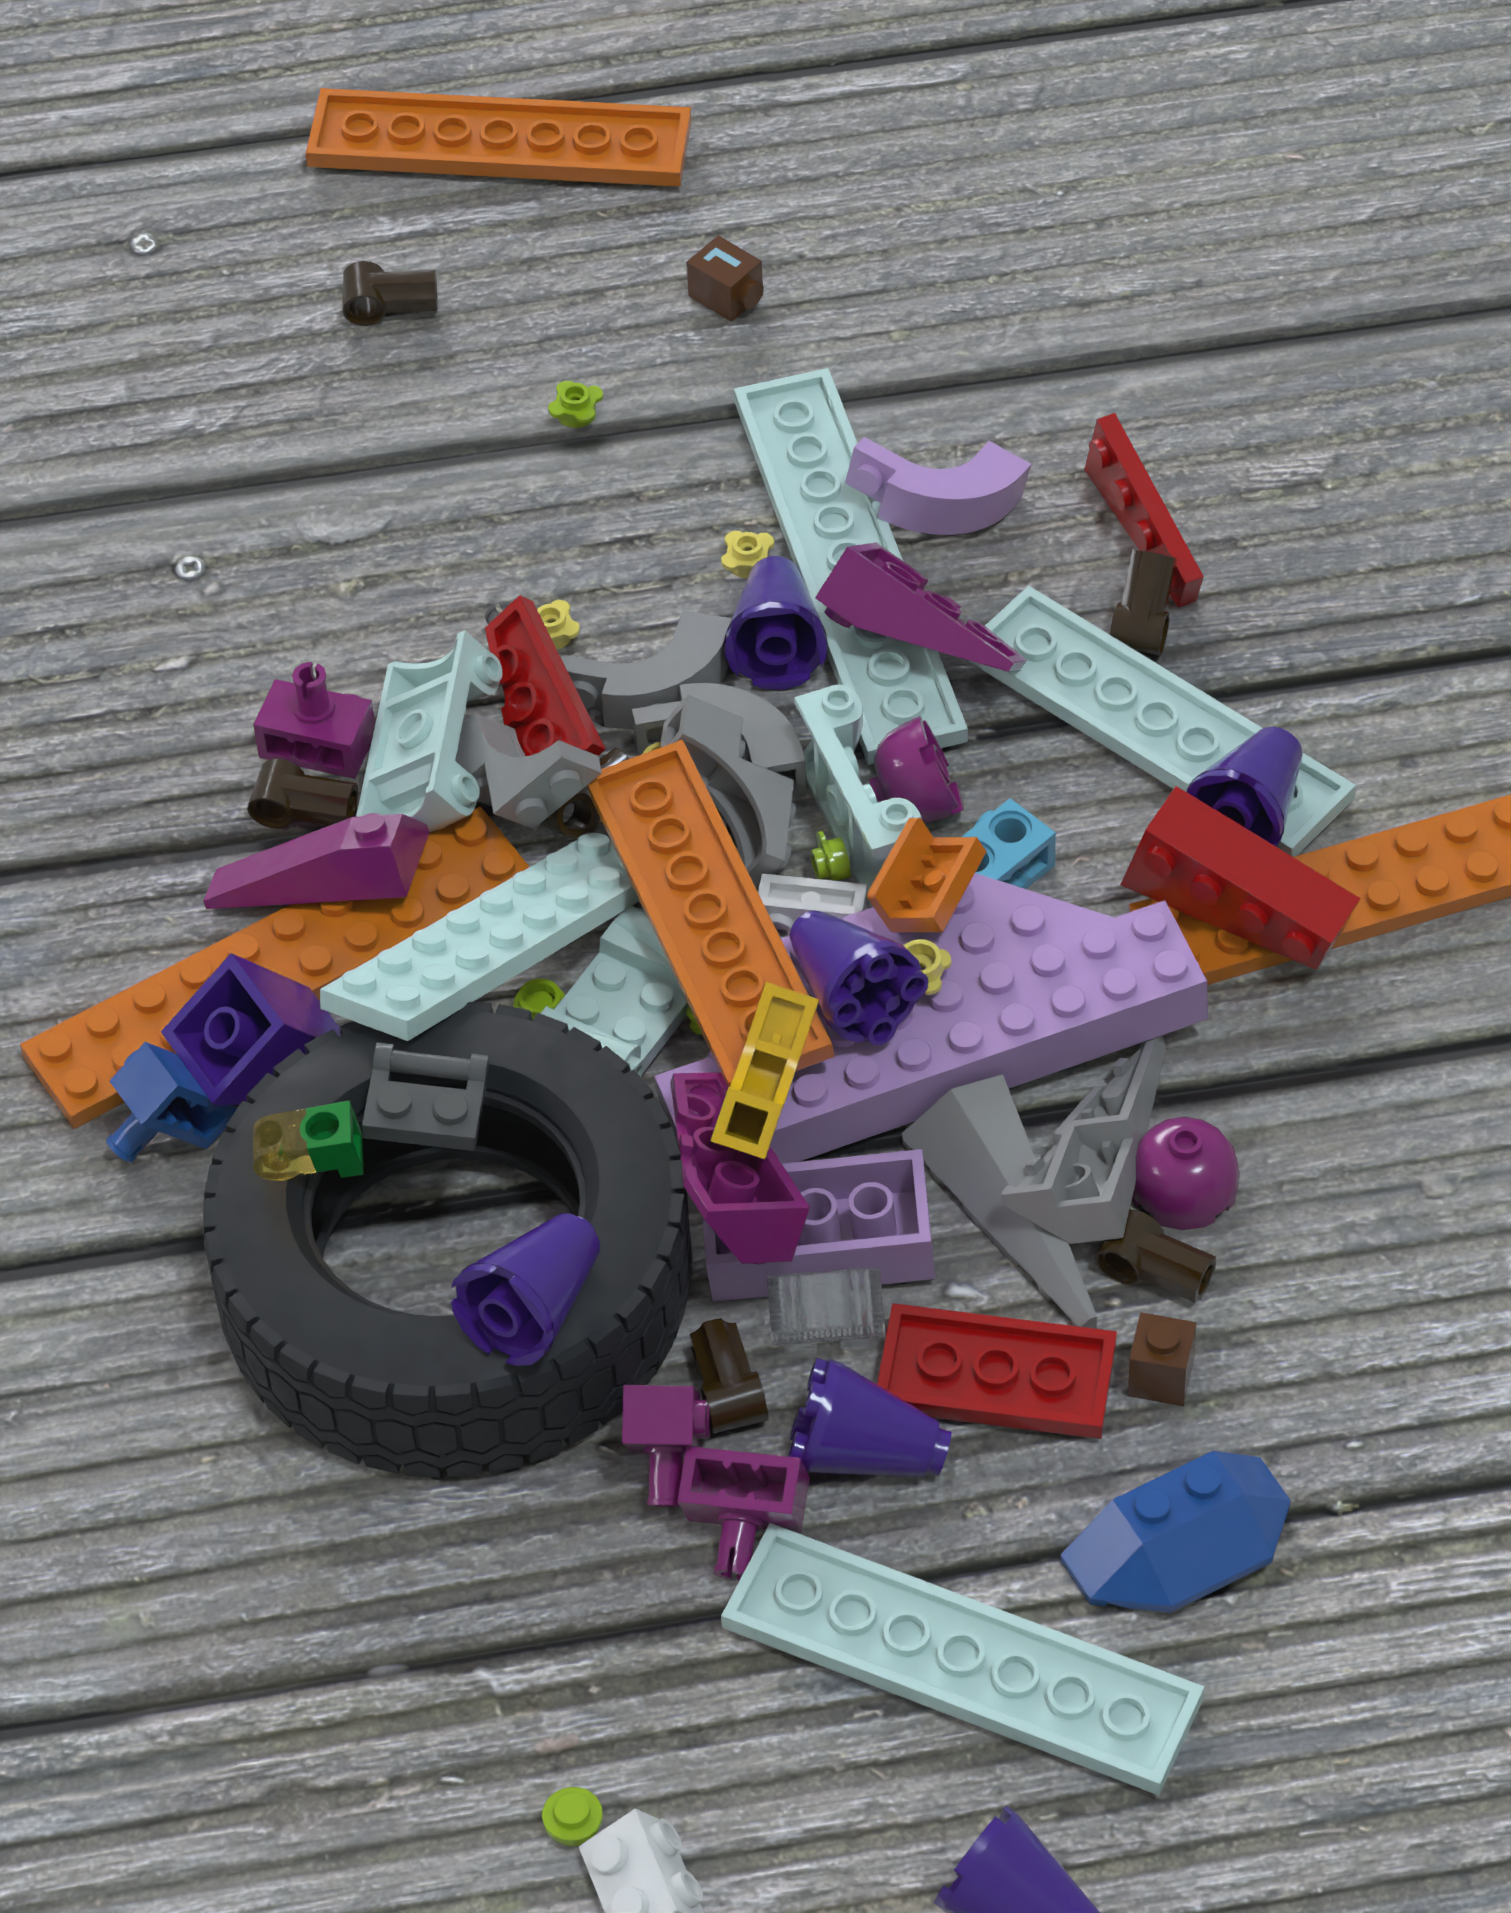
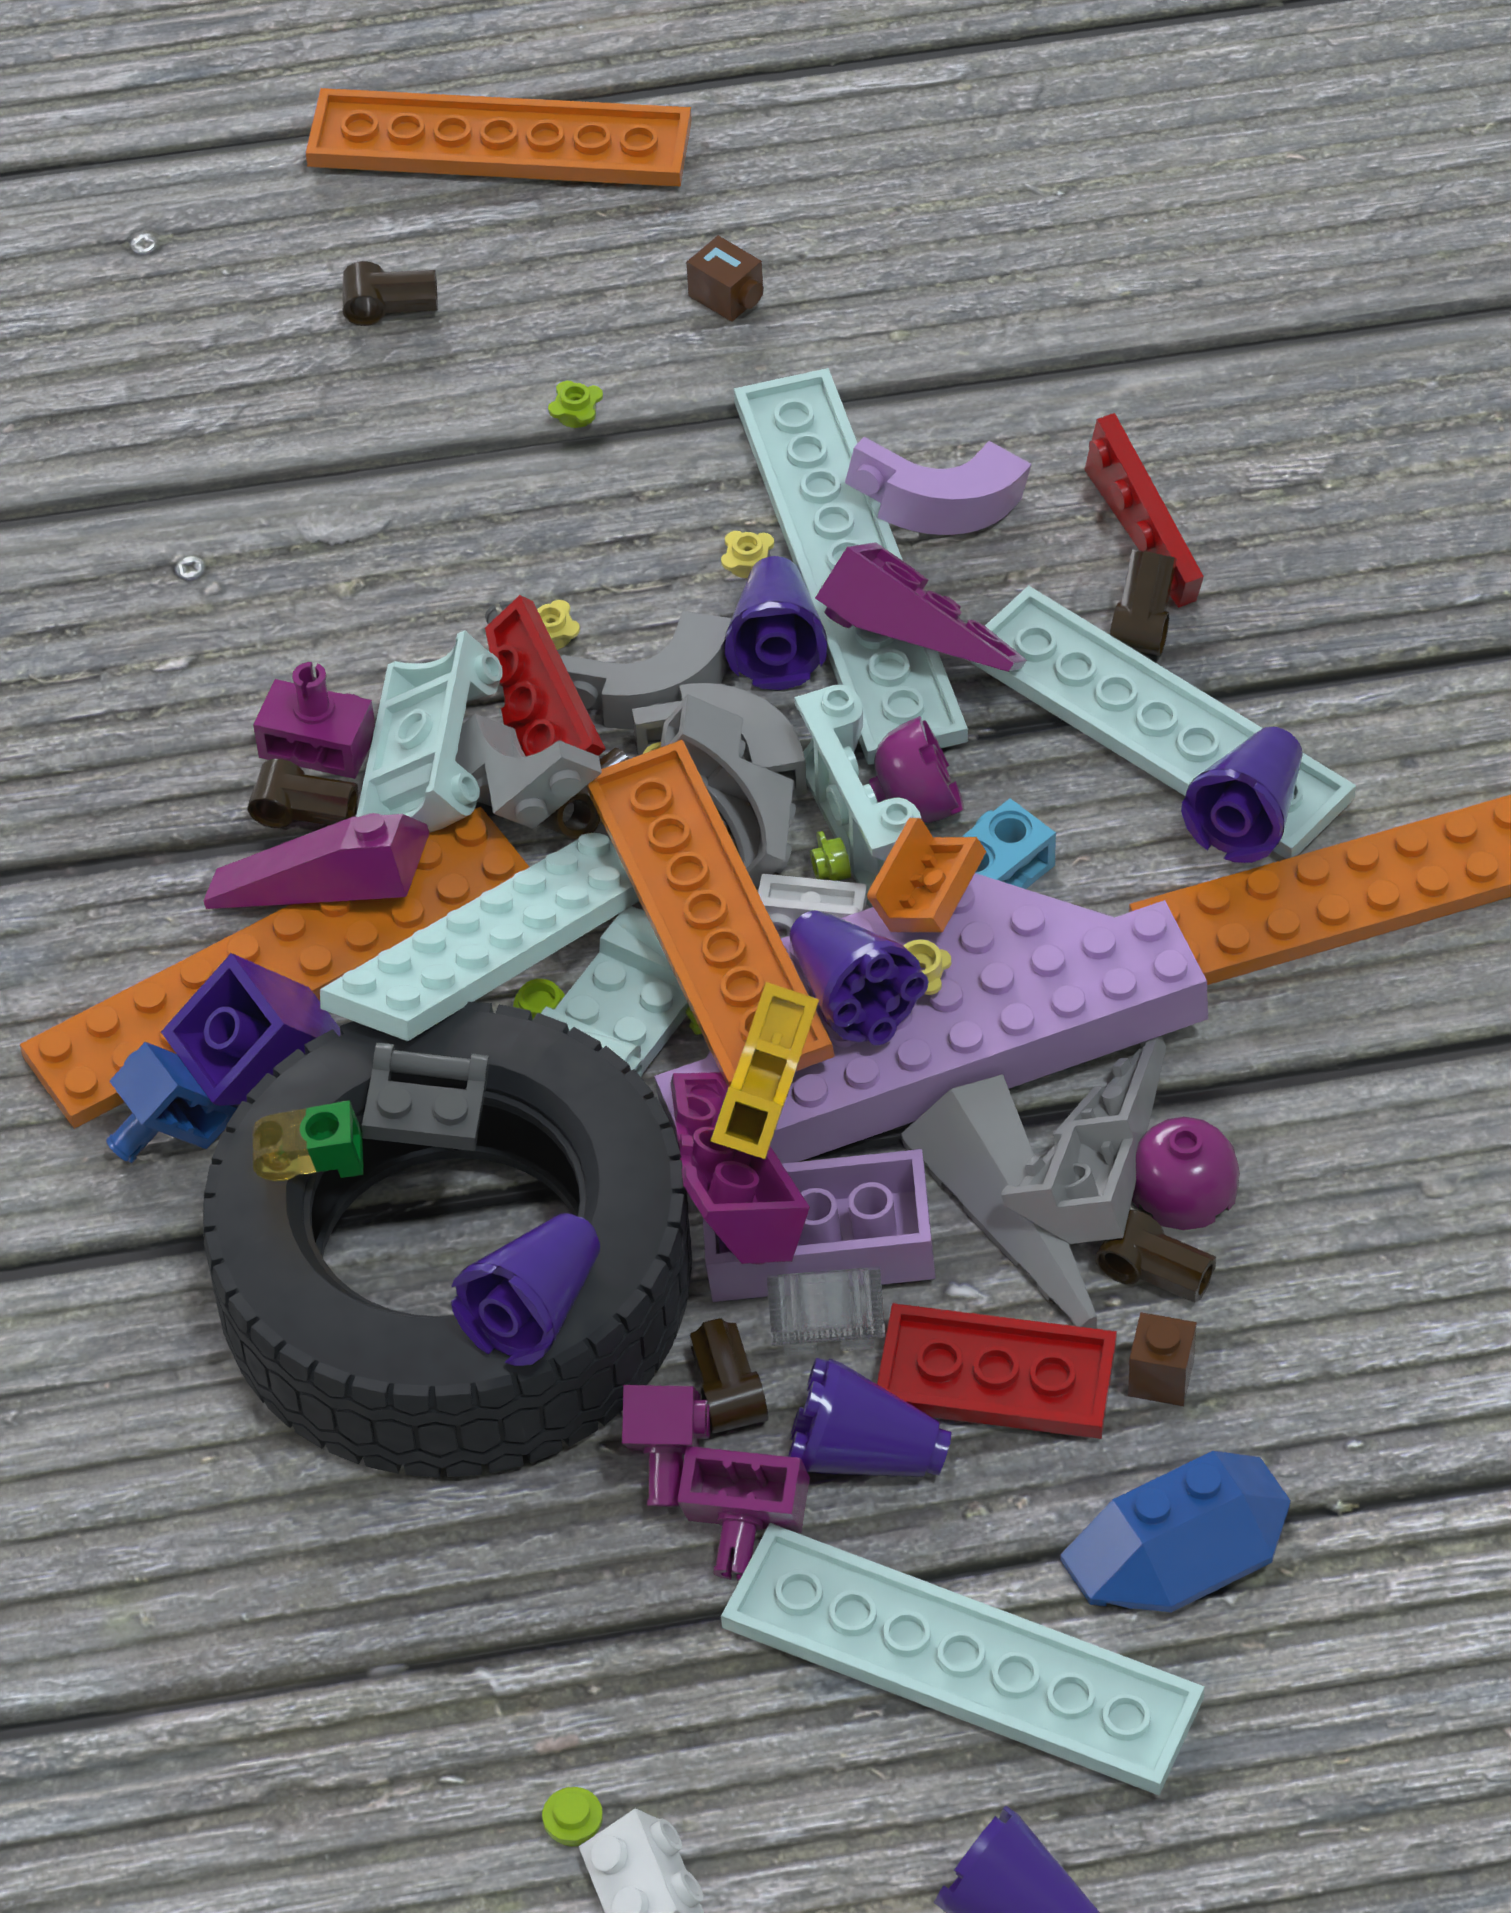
red wedge [1120,786,1361,970] -> none

